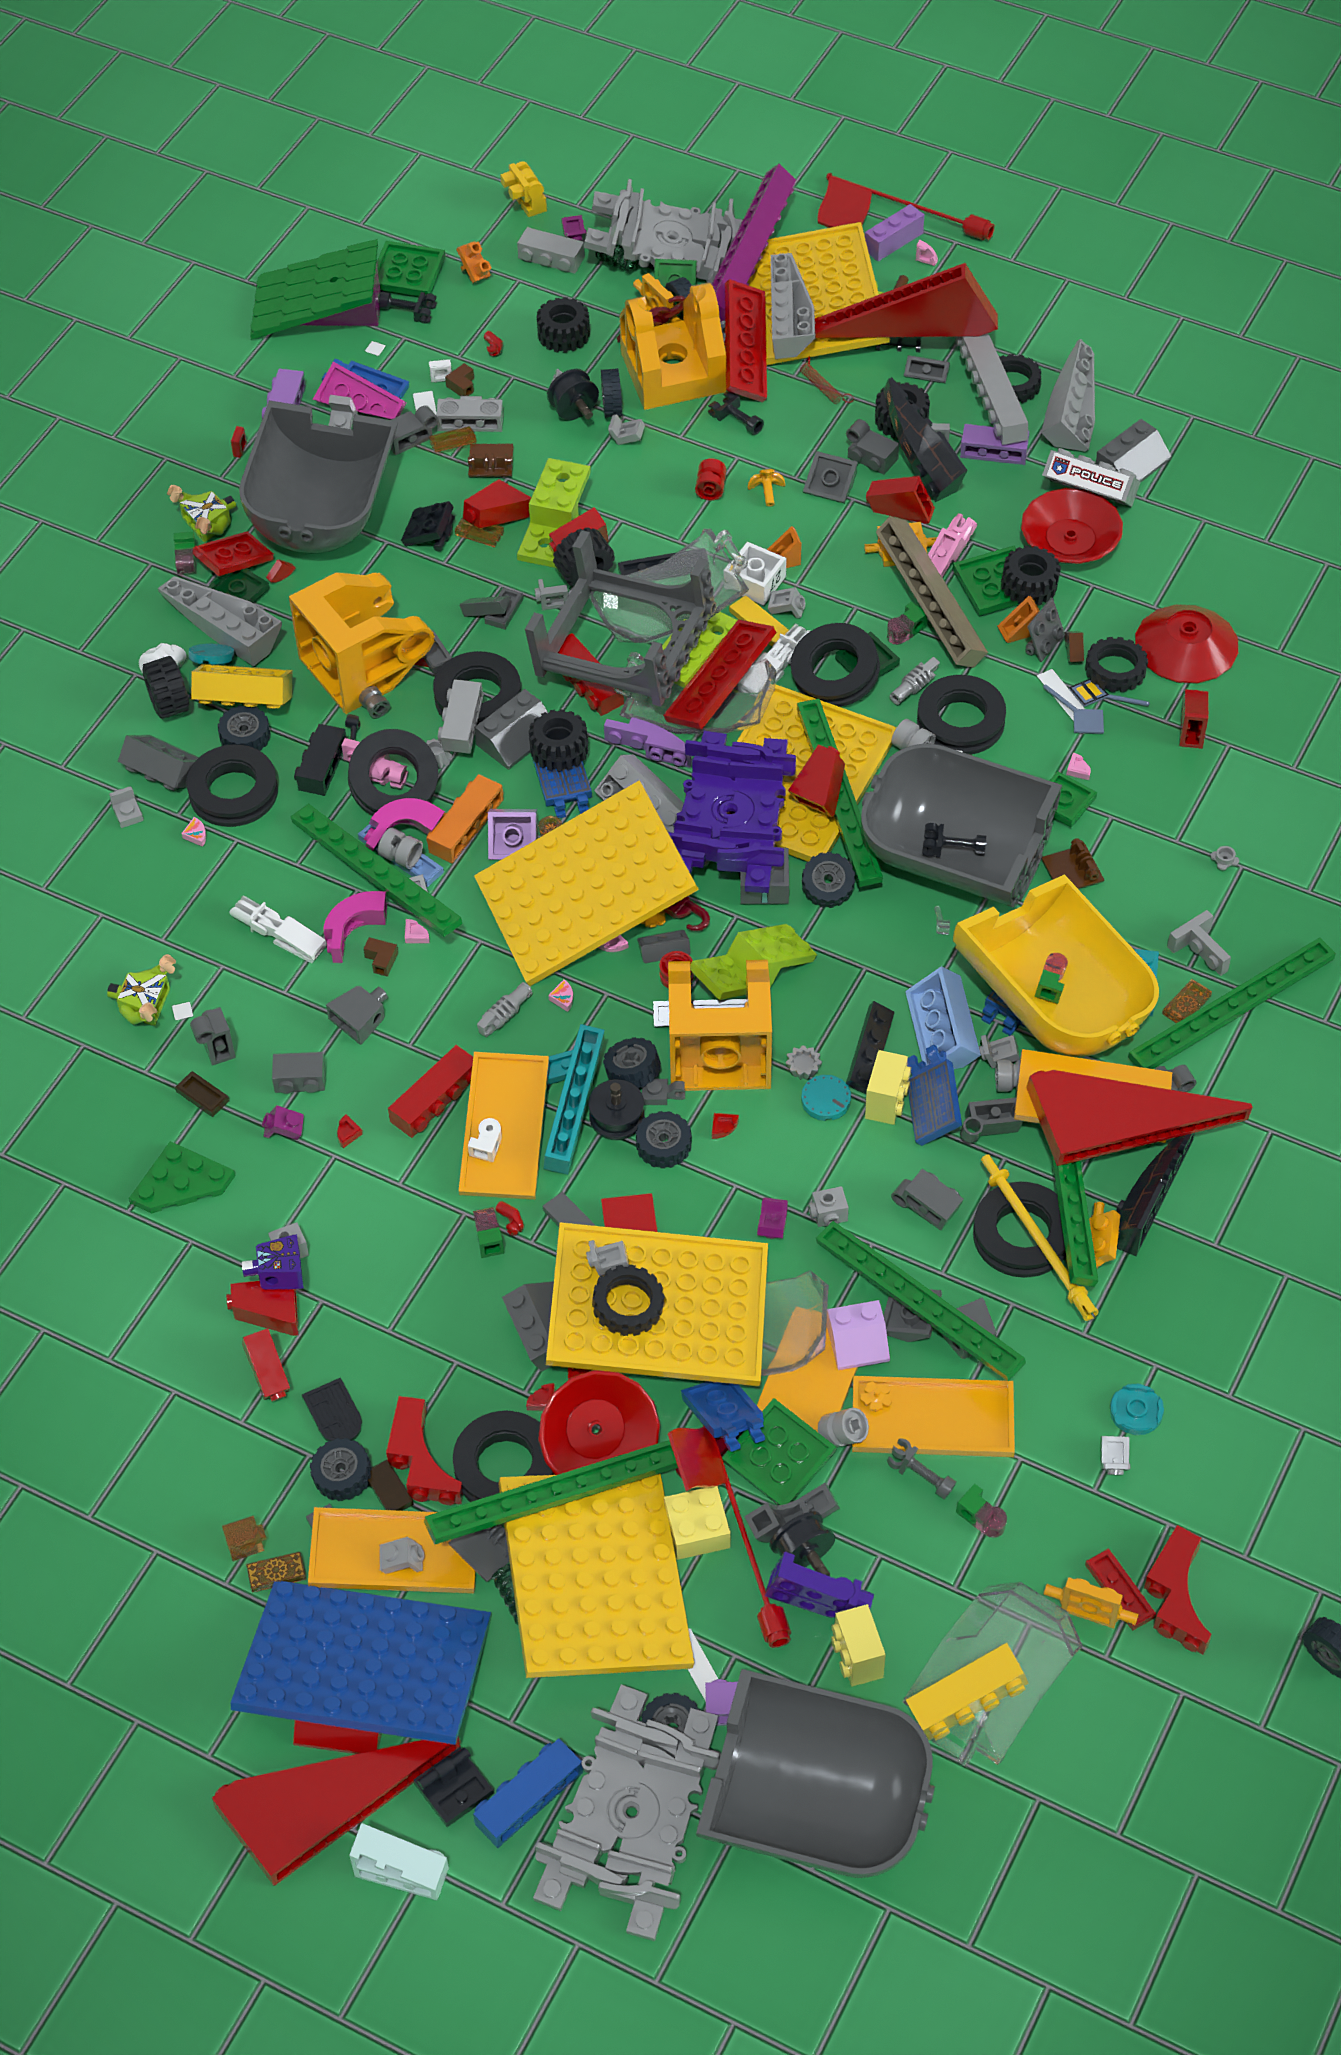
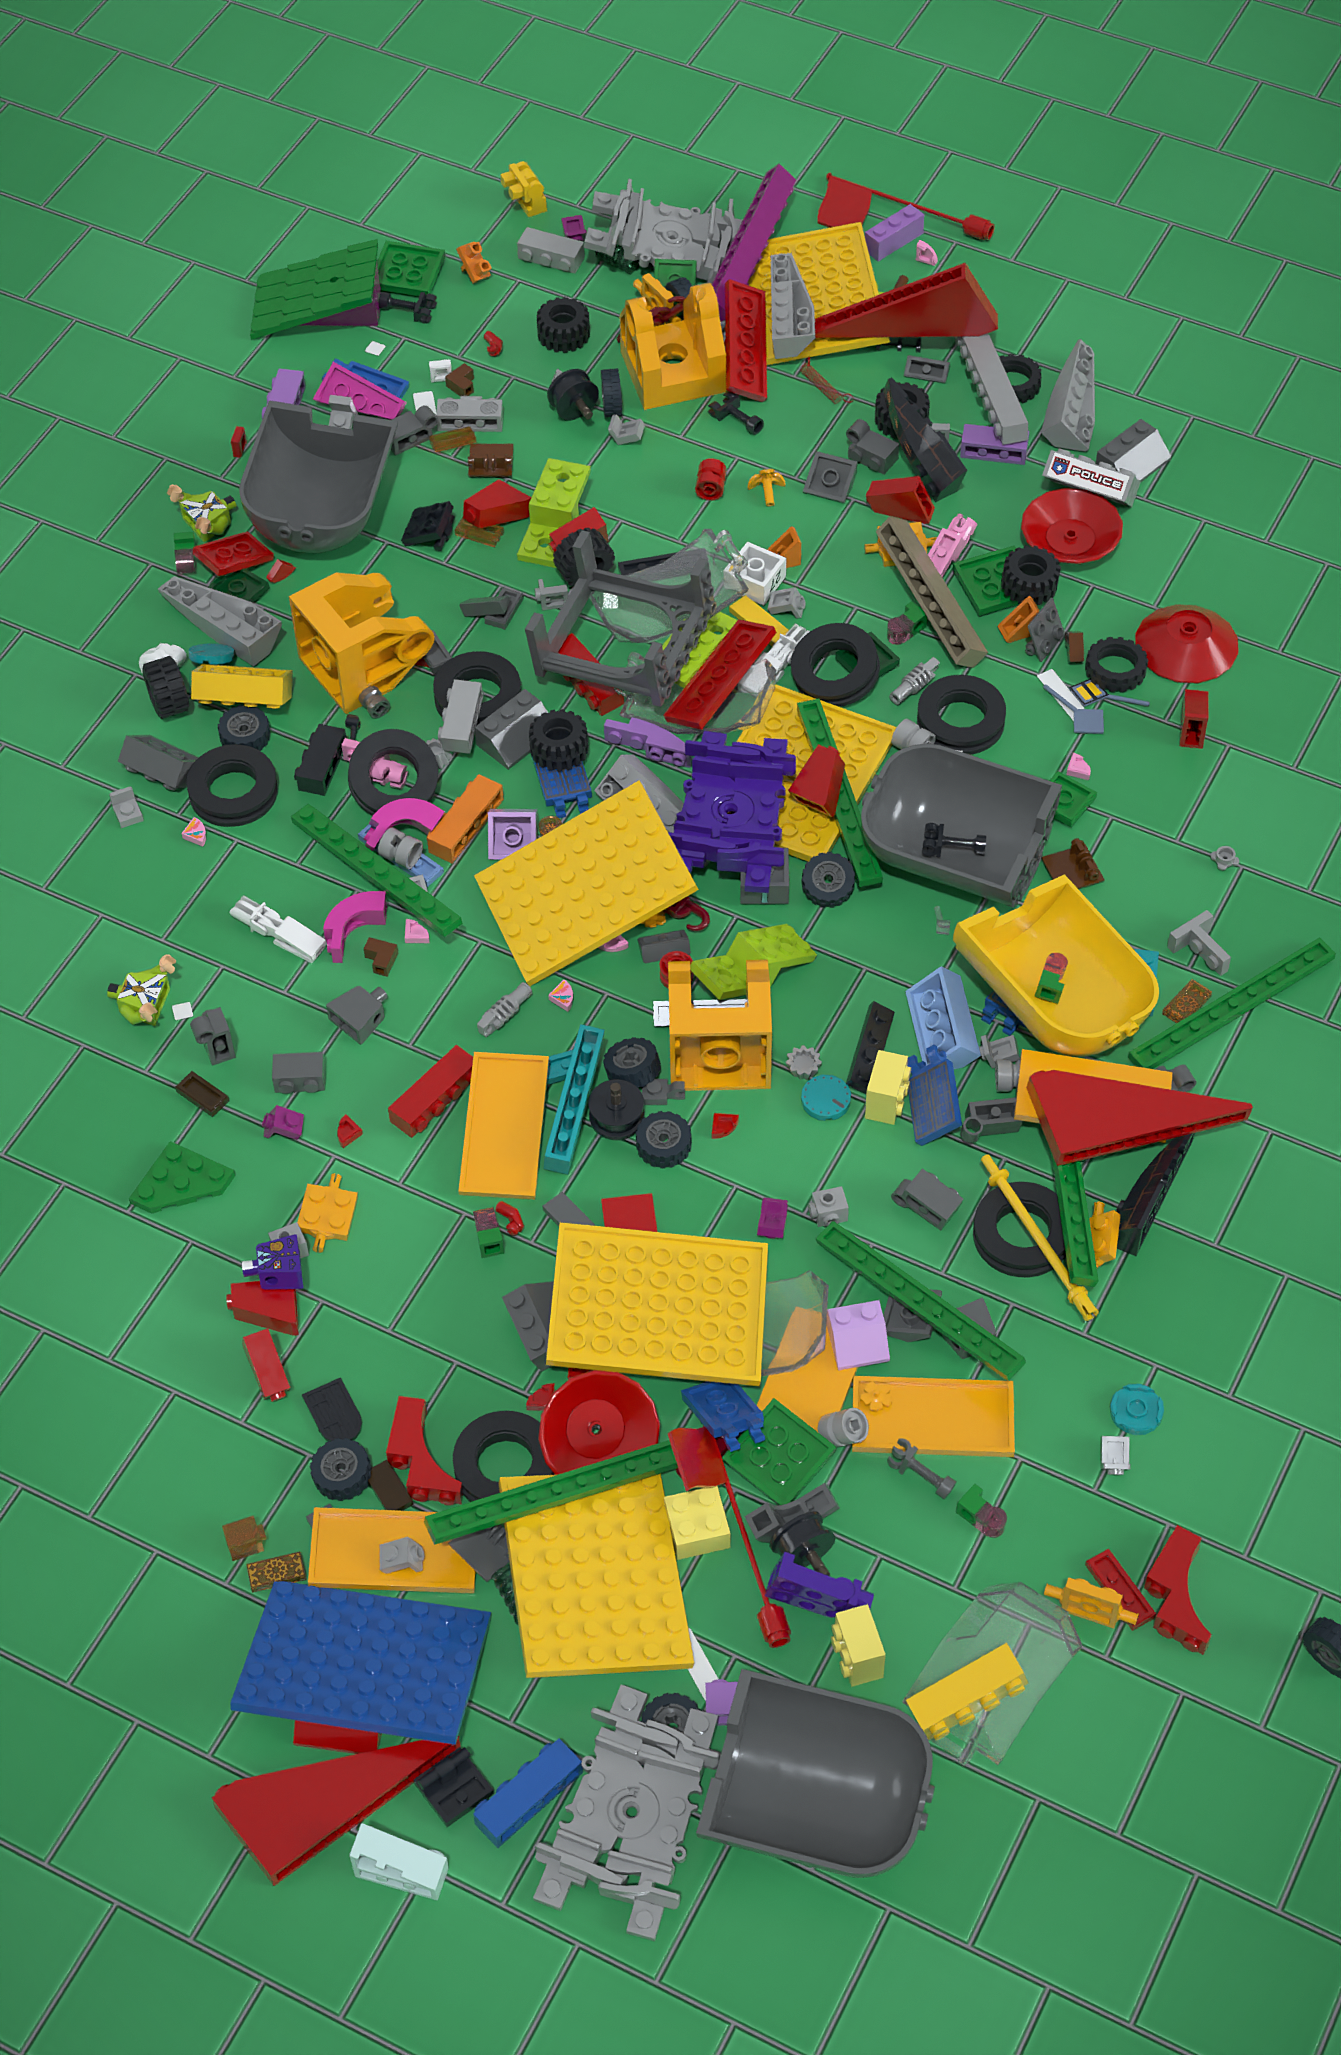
white leg [468,1118,502,1162] -> none
light grey bracket [586,1240,629,1276] -> none
black tyre [592,1265,664,1336] -> none
none -> light orange plate [297,1173,358,1253]

